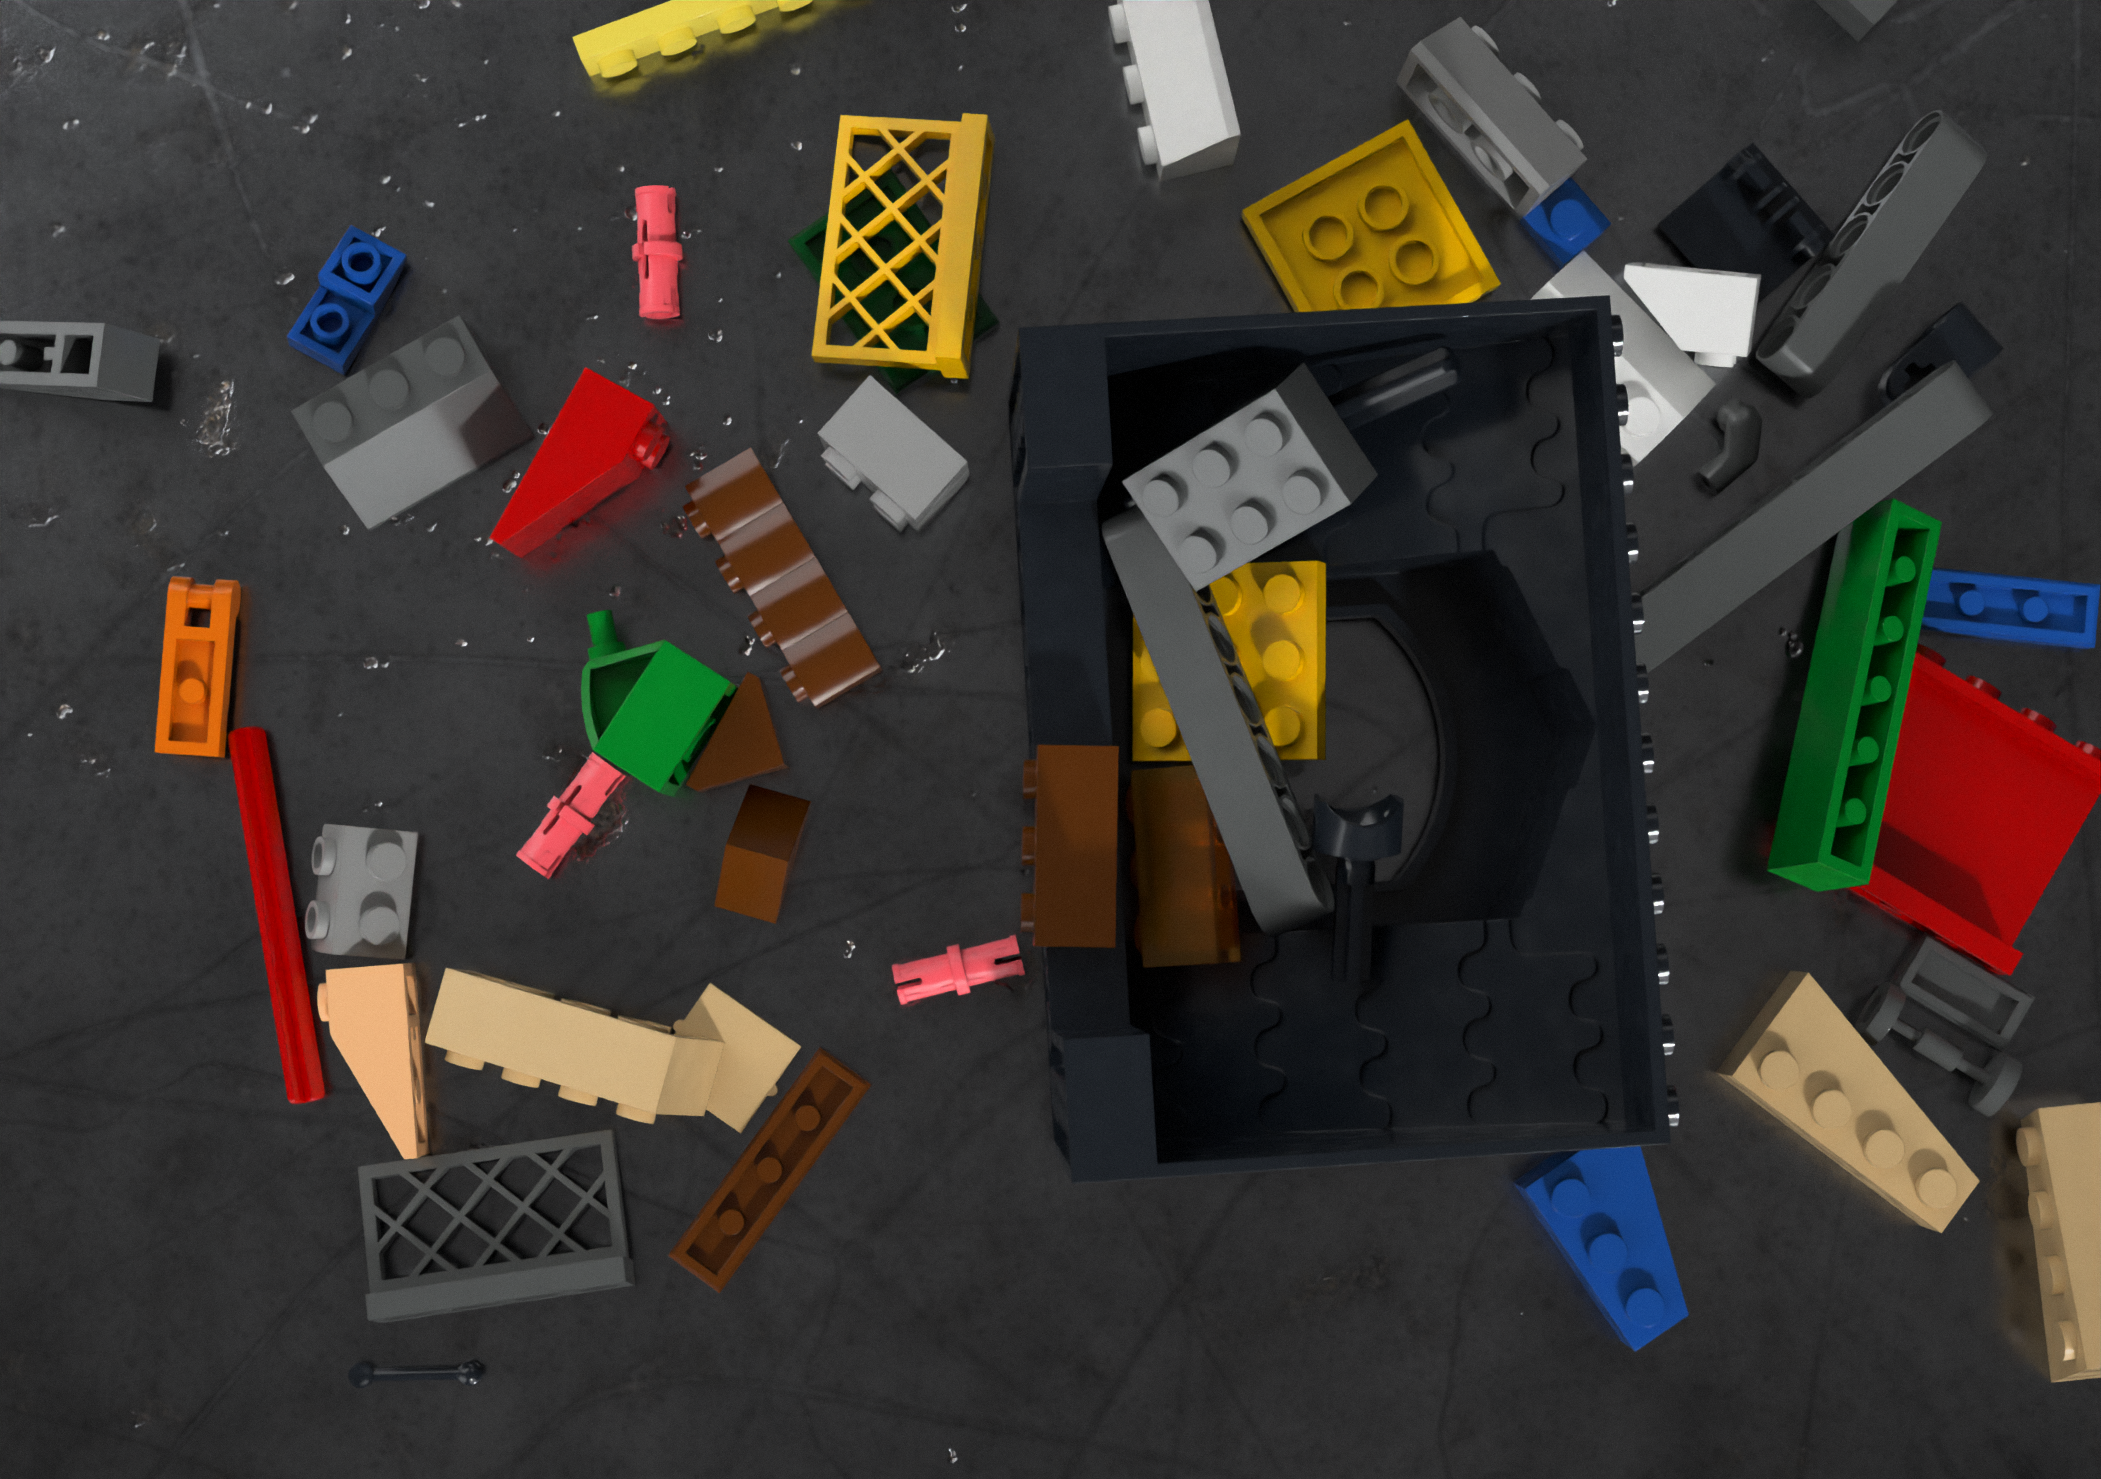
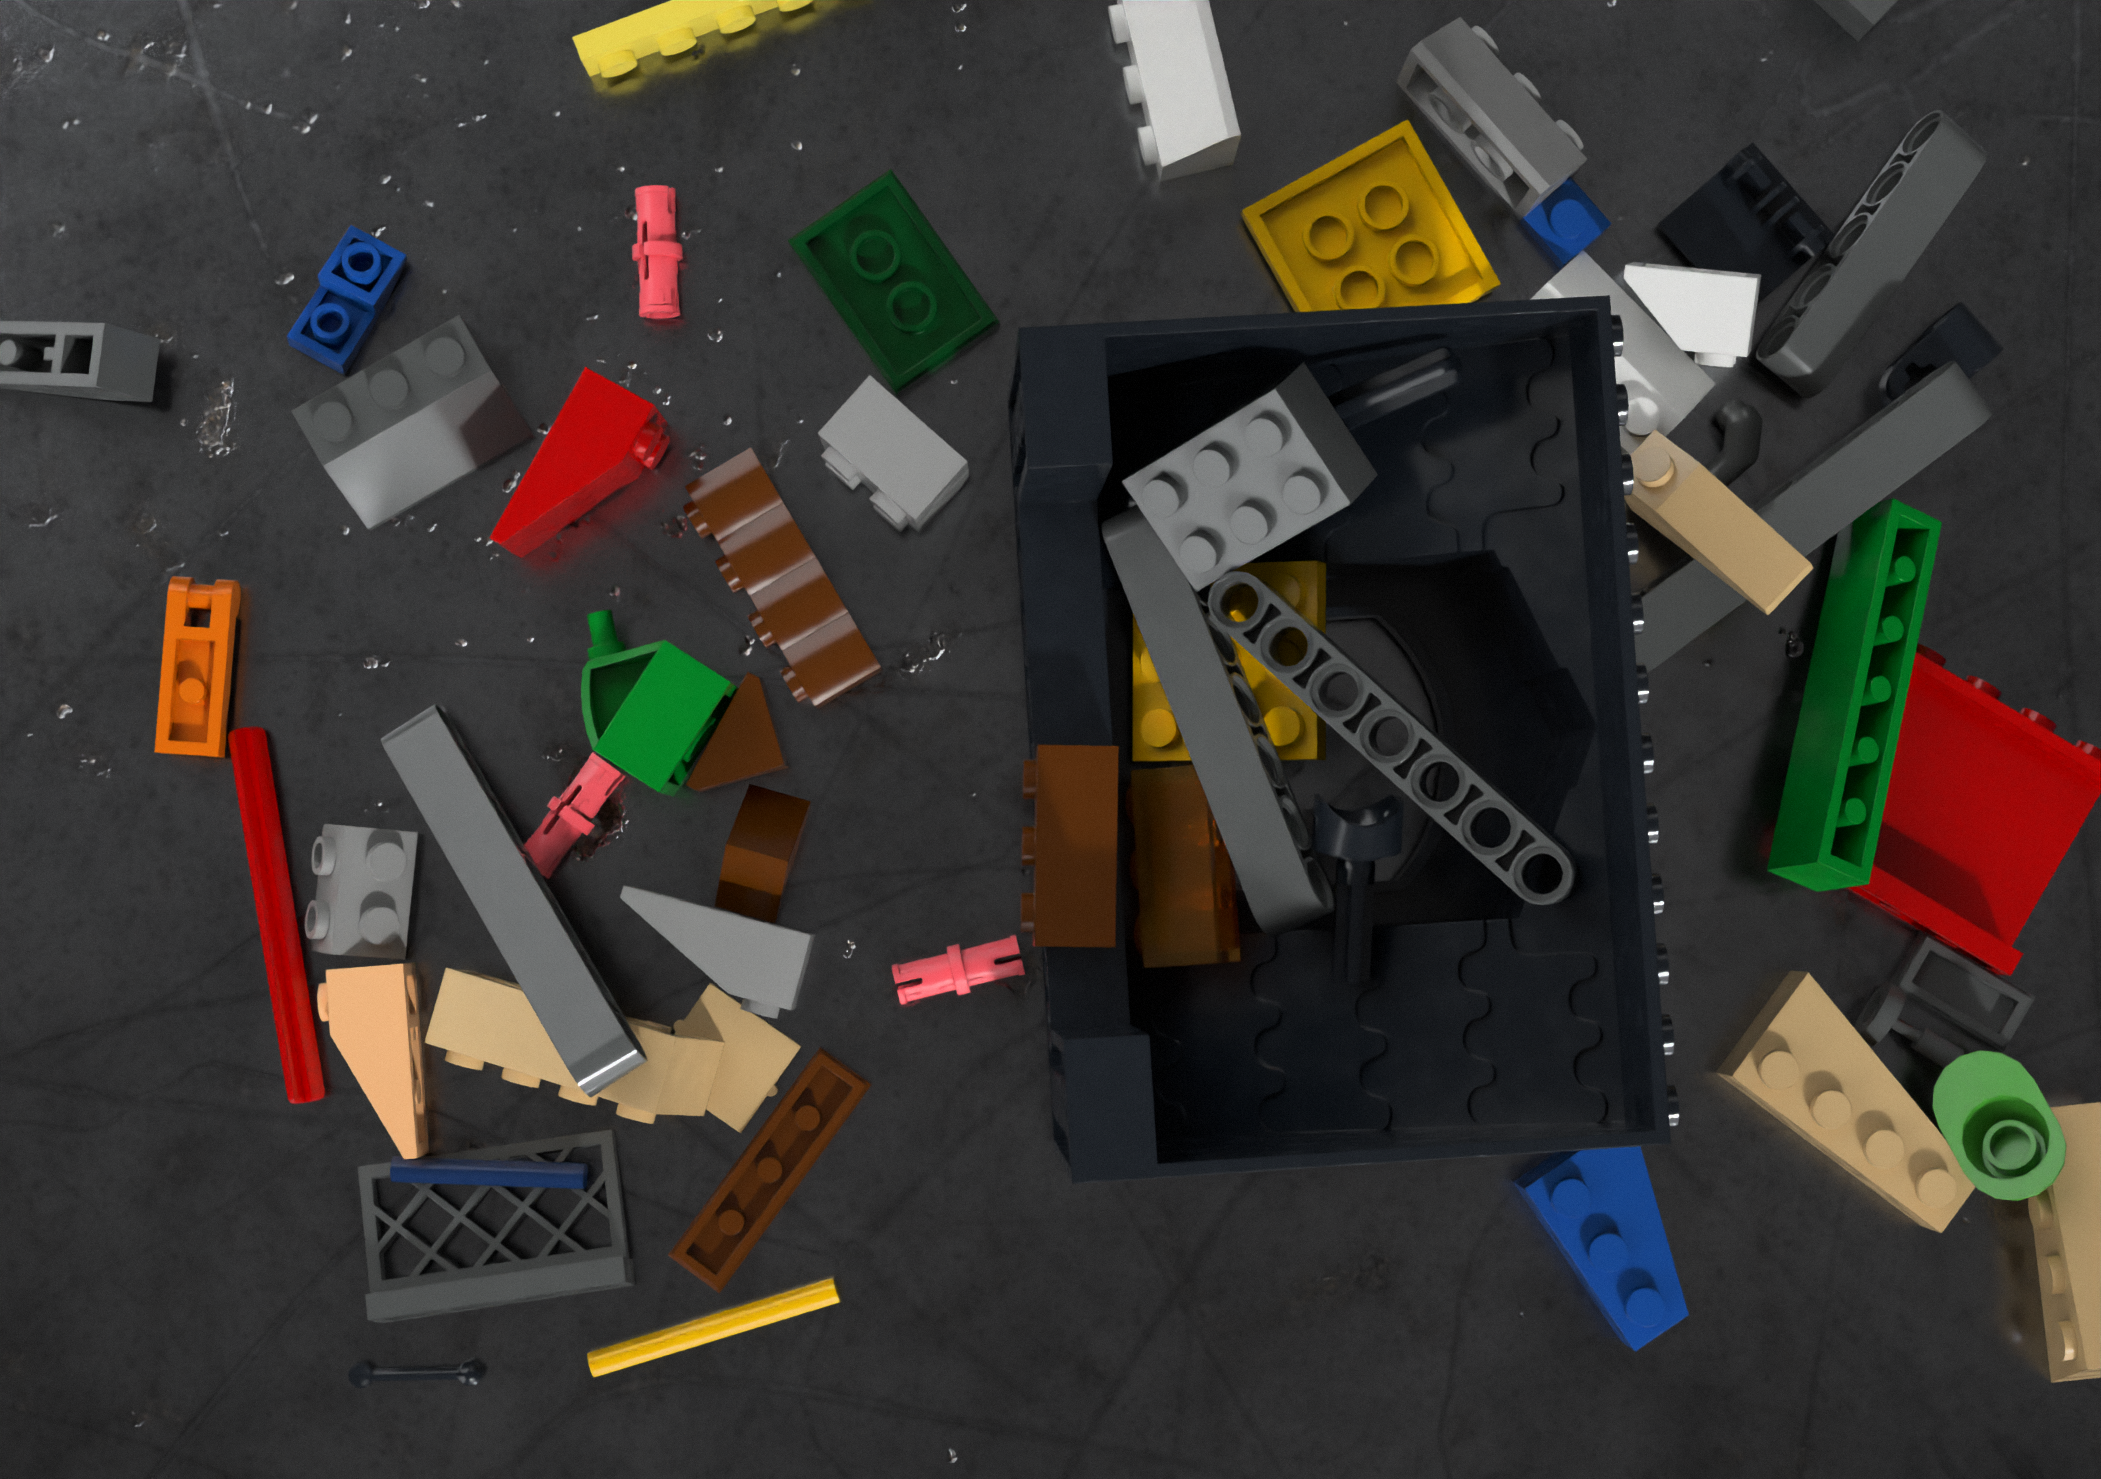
yellow fence [811,113,995,379] -> none
blue tile [1920,567,2100,649] -> none
none -> dark grey beam [381,703,648,1098]
none -> dark blue bar [390,1156,588,1189]
none -> yellow bar [587,1277,841,1378]
none -> light grey slope [620,885,815,1019]
none -> dark grey beam [1208,571,1579,905]
none -> tan slope [1624,430,1813,615]
none -> bright green piece [1932,1050,2067,1201]

